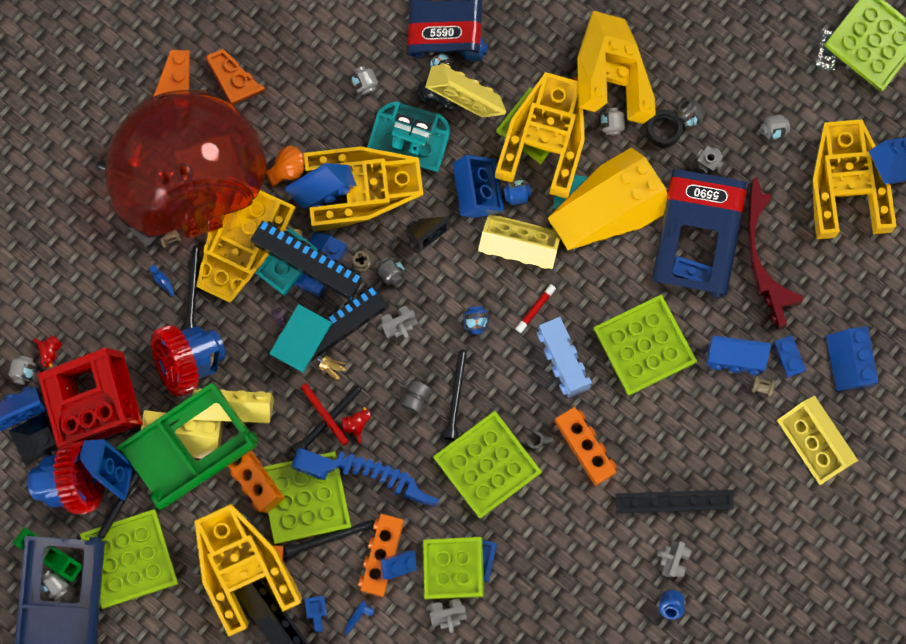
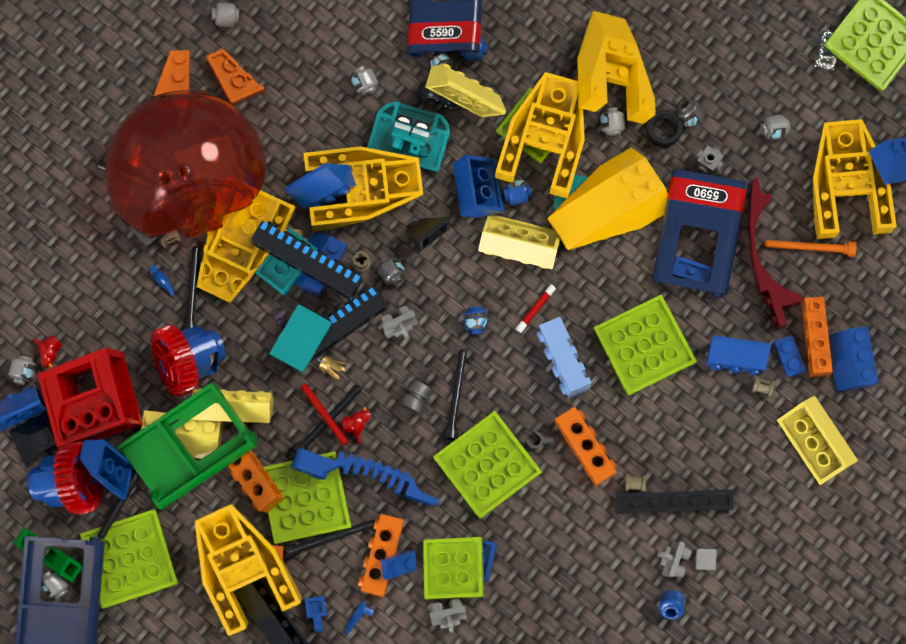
orange animal [265,146,305,187] -> none
none -> light grey head [211,2,239,28]
none -> dark tan bush [625,473,646,493]
none -> light grey slope [696,549,717,570]
none -> orange piece [764,240,856,257]
none -> orange brick [801,296,833,378]

